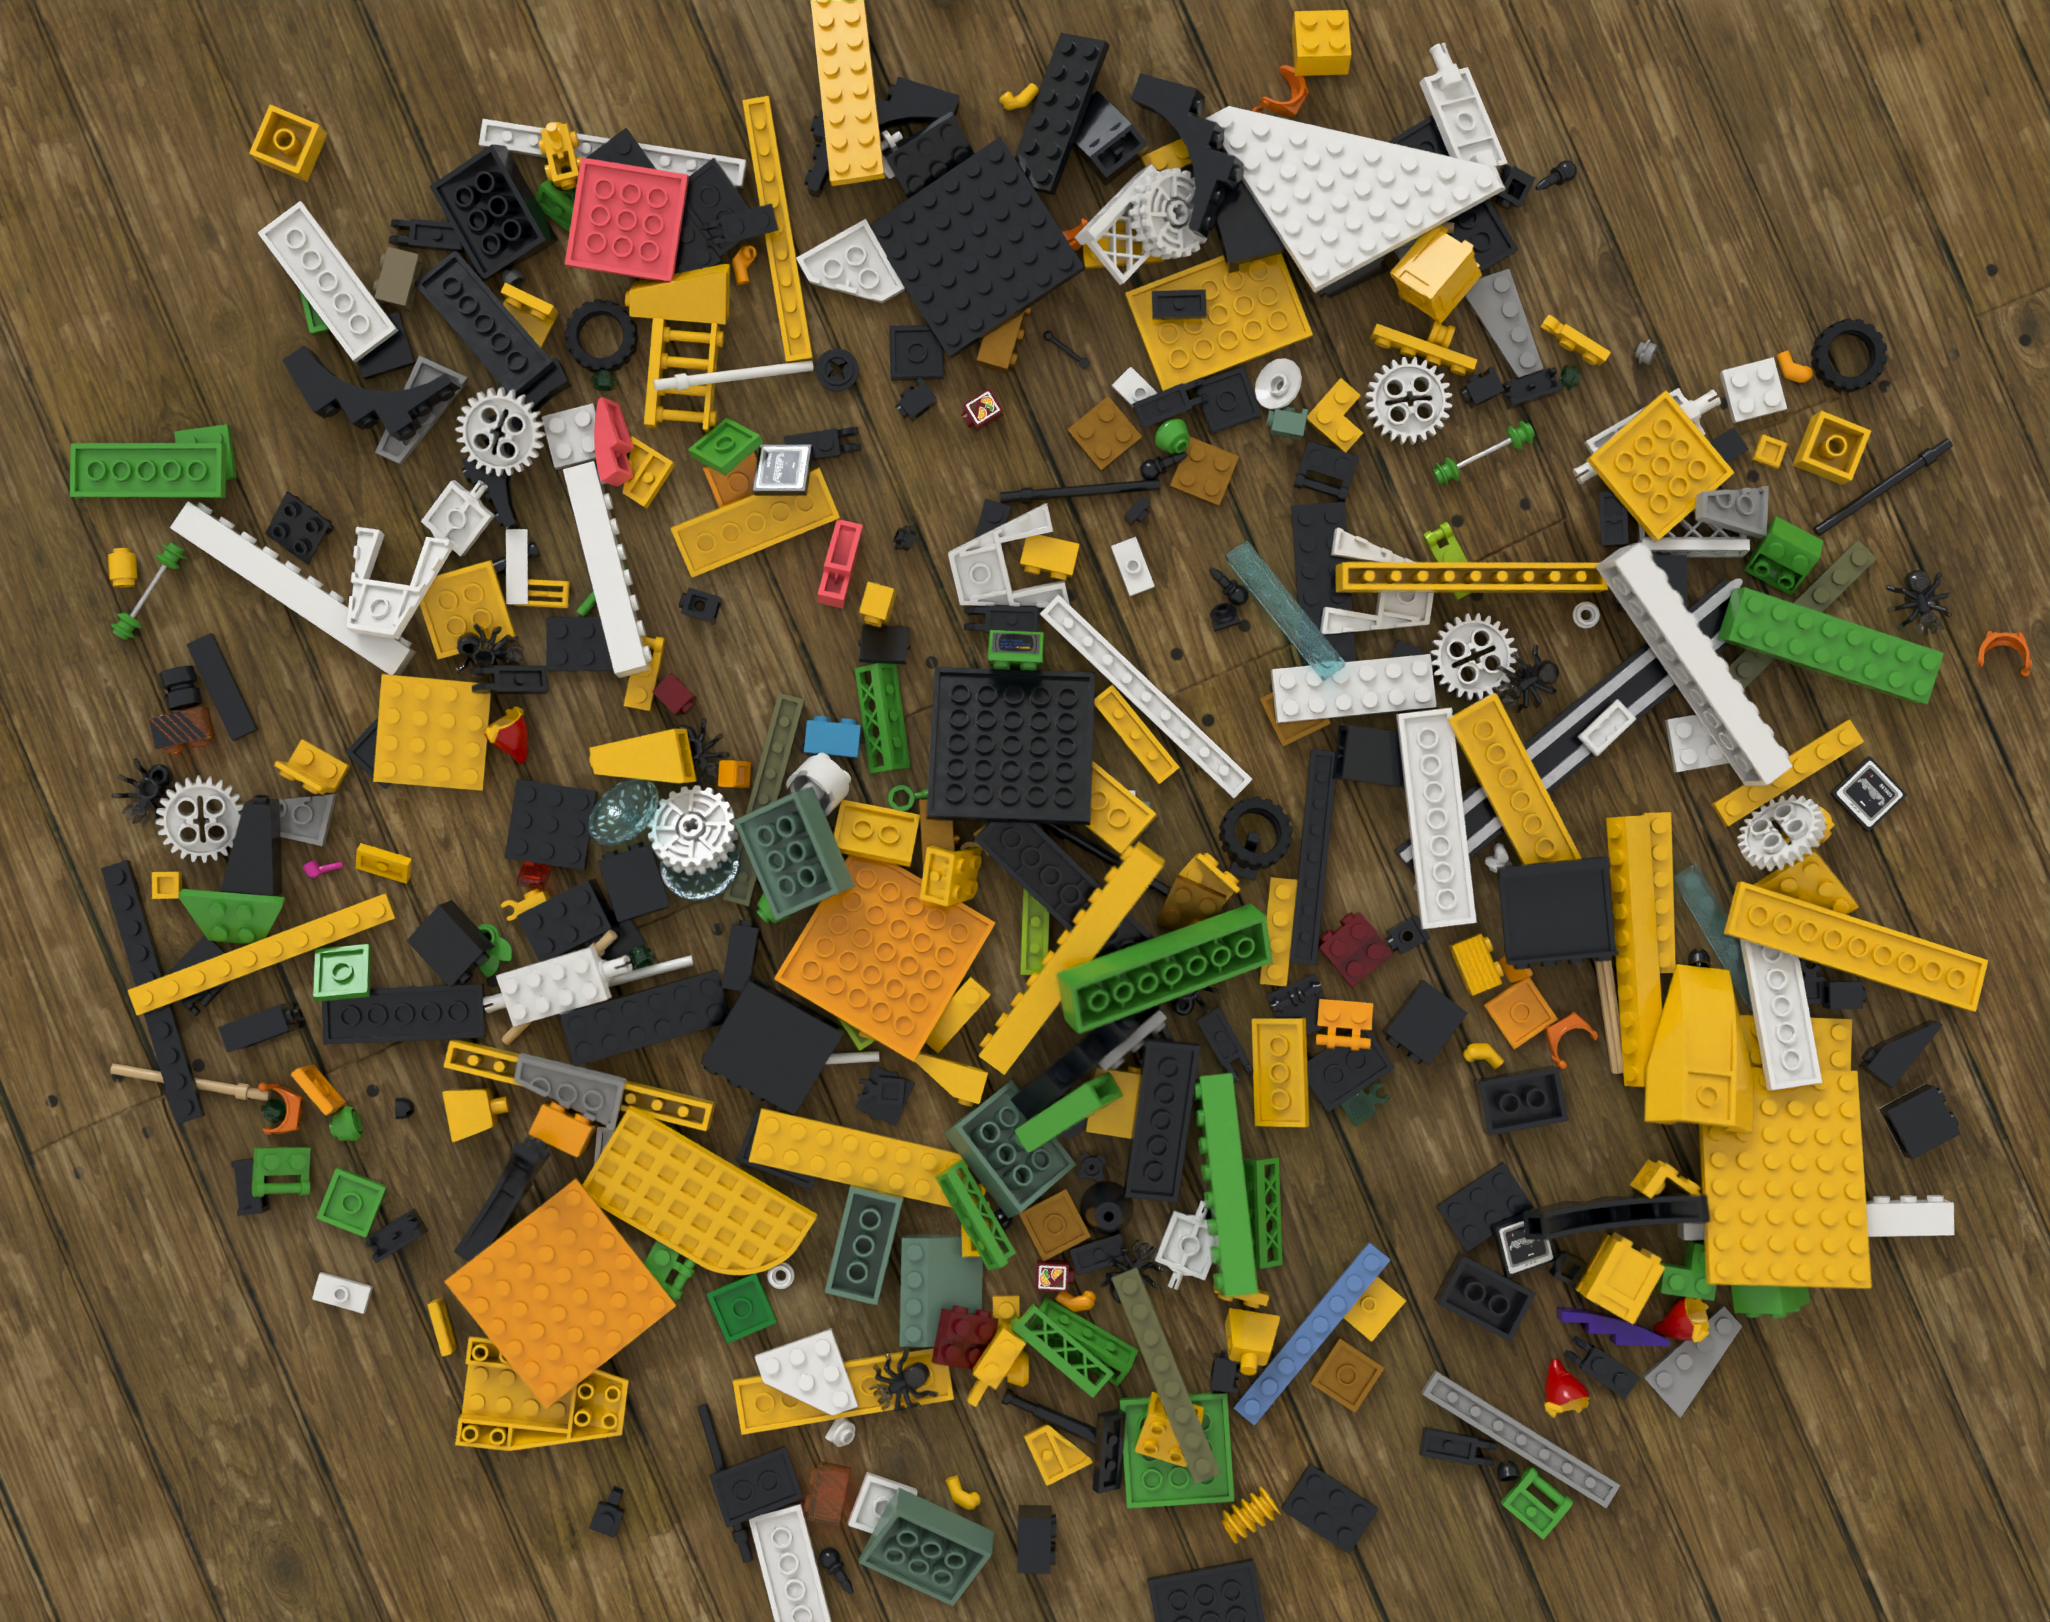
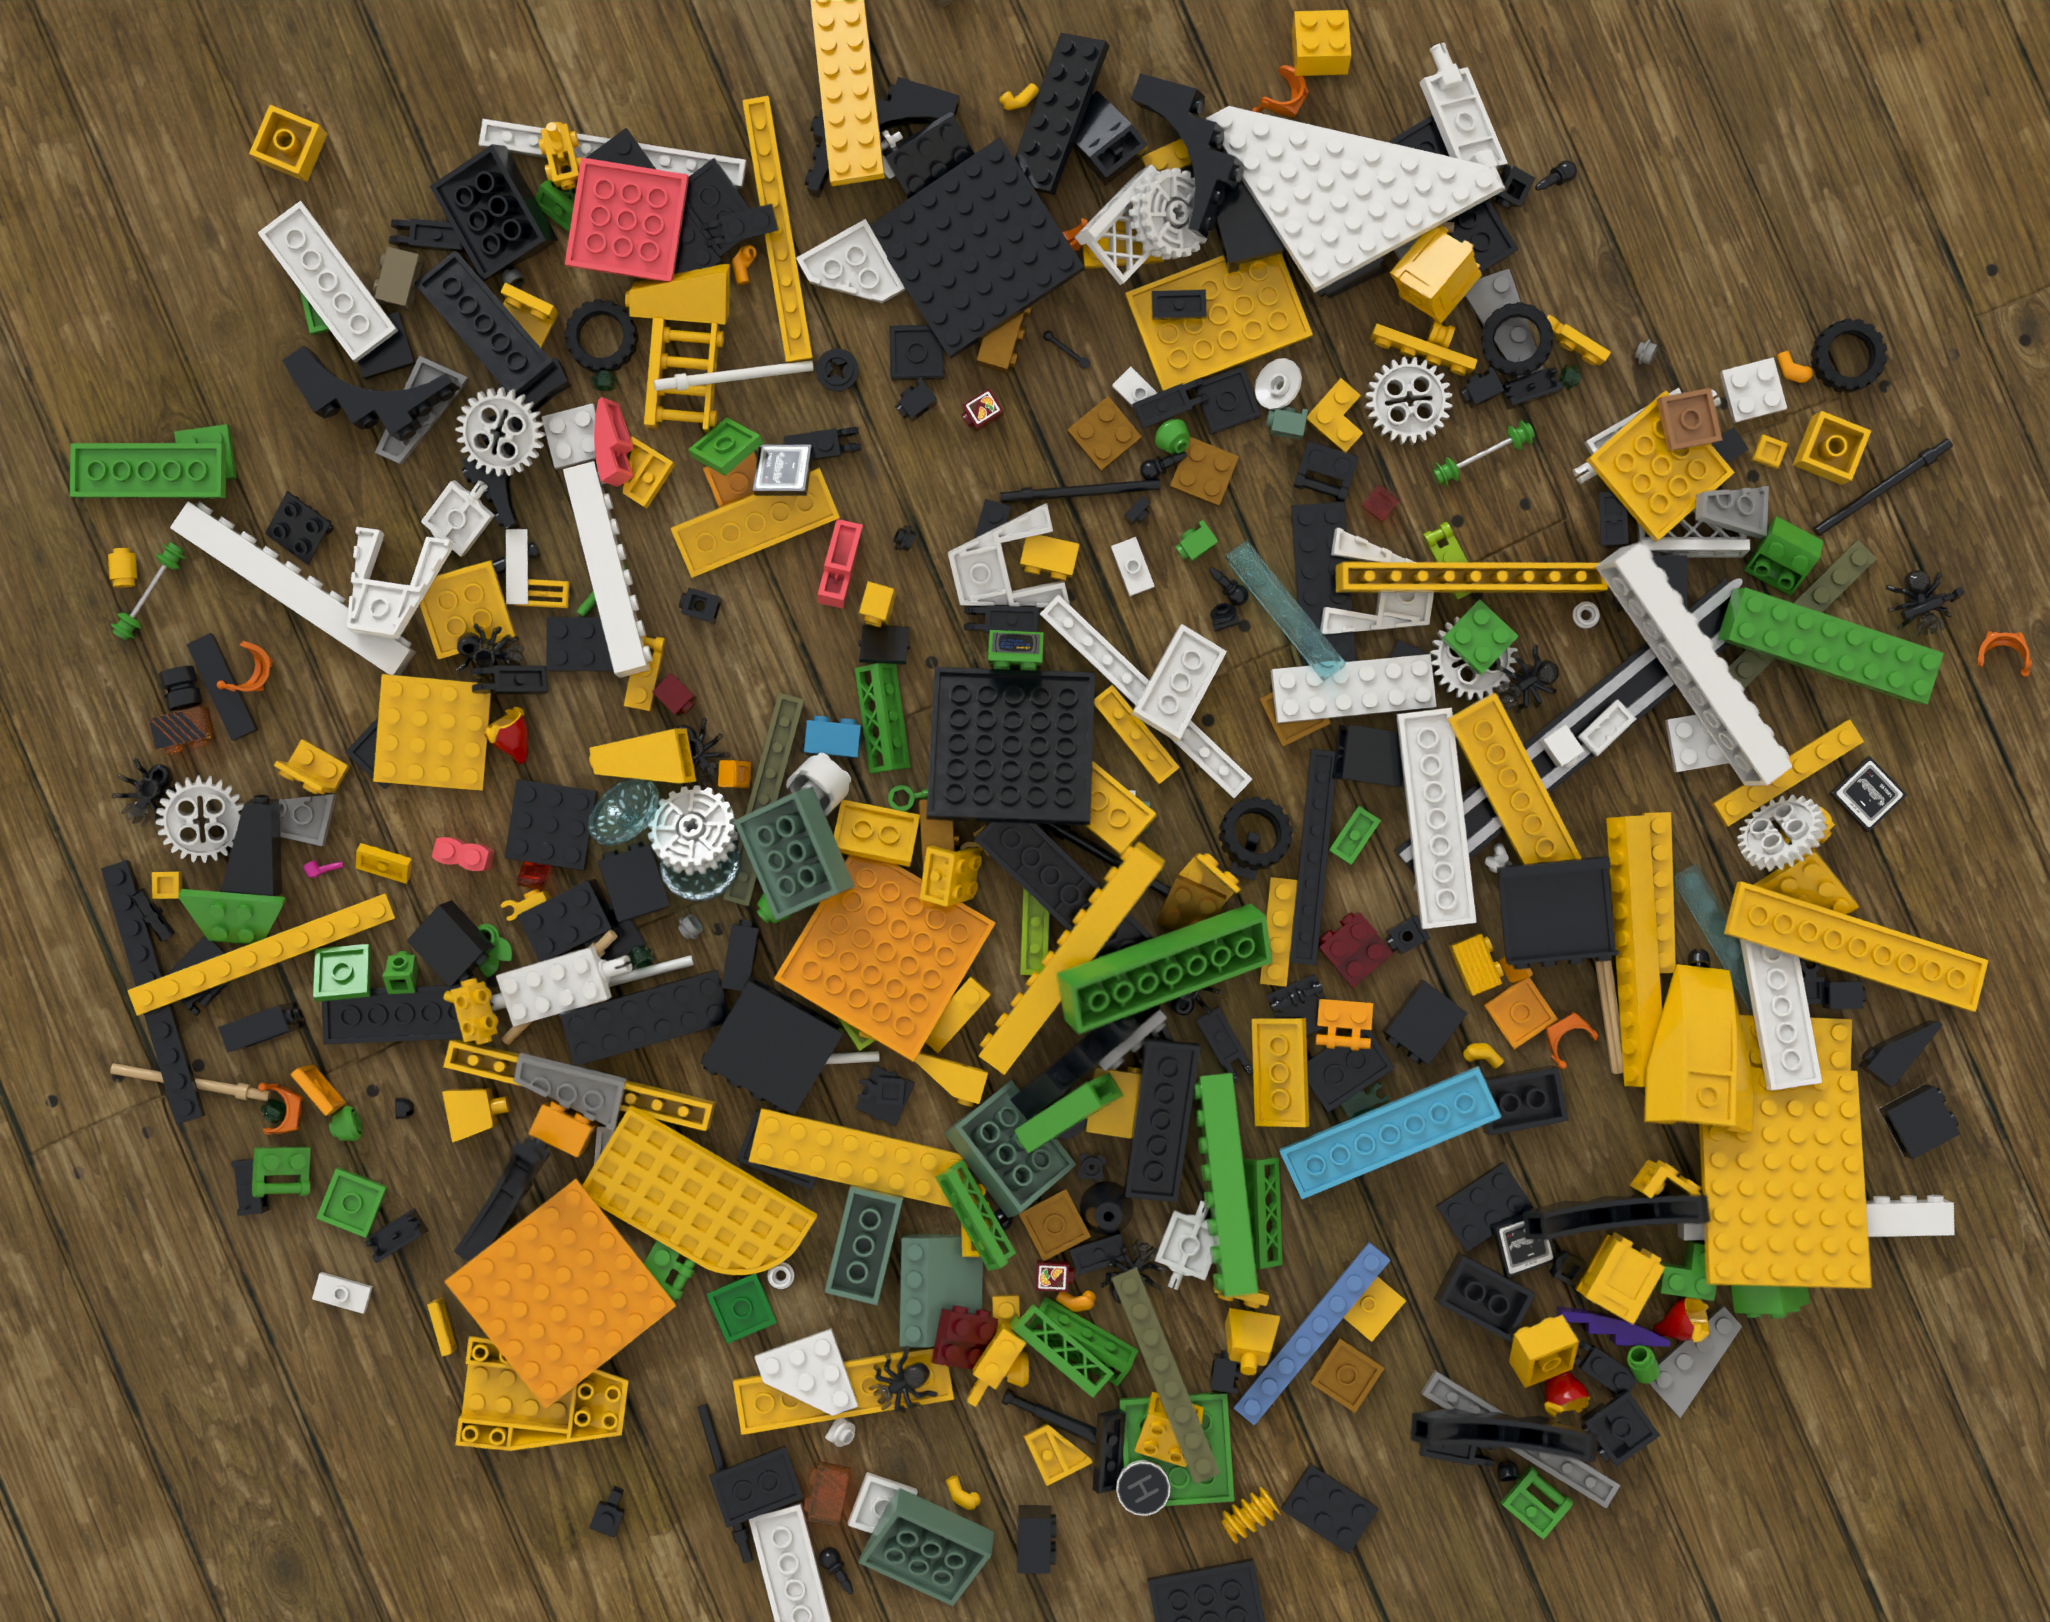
none -> black pin [130,888,175,942]
none -> orange helmet [216,641,273,692]
none -> bright green brick [383,951,419,994]
none -> coral brick [432,837,495,871]
none -> yellow brick [444,978,498,1045]
none -> light grey plate [678,914,703,940]
none -> black tile [1116,1460,1170,1516]
none -> white plate [1132,624,1227,742]
none -> bright green brick [1175,520,1218,563]
none -> medium azure plate [1279,1066,1501,1199]
none -> bright green plate [1328,806,1381,865]
none -> clear red plate [1361,484,1400,523]
none -> black arch [1410,1408,1598,1463]
none -> bright green plate [1442,599,1519,676]
none -> black tyre [1481,302,1554,377]
none -> yellow brick [1509,1315,1579,1388]
none -> white brick [1539,724,1584,768]
none -> black plate [1581,1389,1660,1467]
none -> bright green brick [1627,1345,1660,1383]
none -> medium nougat plate [1656,388,1722,452]
none -> black piece [1901,587,1965,621]

